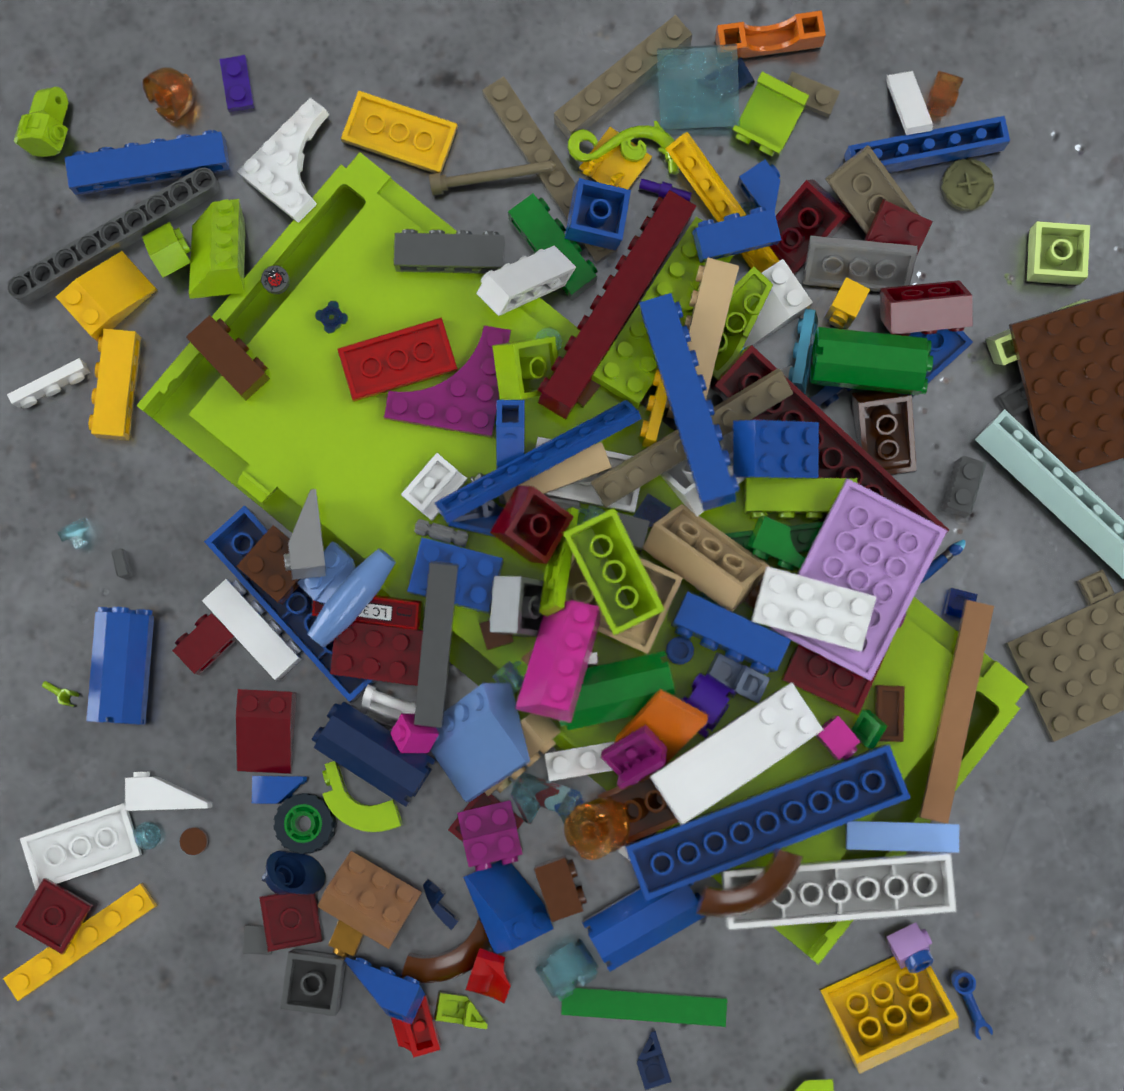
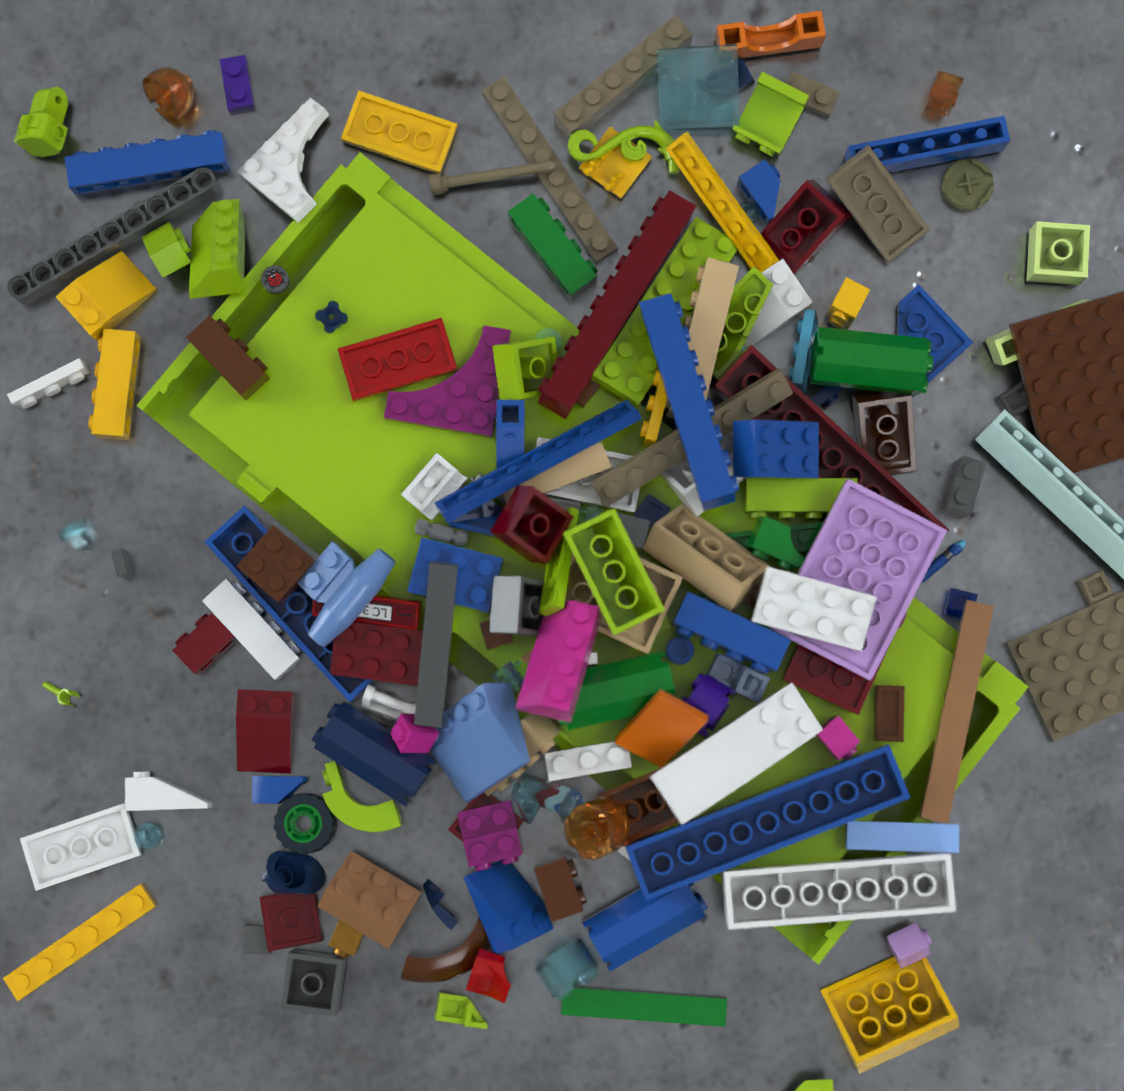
dark red tile [15,878,93,954] -> none
blue brick [86,607,154,725] -> none
reddish brown tile [180,827,209,855] -> none
light grey slope [284,489,326,580] -> none
blue slope [345,957,425,1024] -> none
red slope [391,995,441,1058] -> none
dark grey brick [394,229,505,274] -> none
white brick [476,245,576,316] -> none
blue brick [564,178,631,251] -> none
magenta bracket [601,725,667,789] -> none
dark blue slope [637,1031,671,1091] -> none
dark purple bar [639,178,692,202] -> none
blue brick [692,207,781,263] -> none
reddish brown brick [696,848,803,918] -> none
light grey tile [802,236,918,292] -> none
green plate [851,709,888,749] -> none
dark red plate [864,200,933,254] -> none
brick [880,280,973,336] -> none
white tile [887,71,933,135] -> none
blue tile [904,950,934,973] -> none
blue brick [950,970,993,1040] -> none

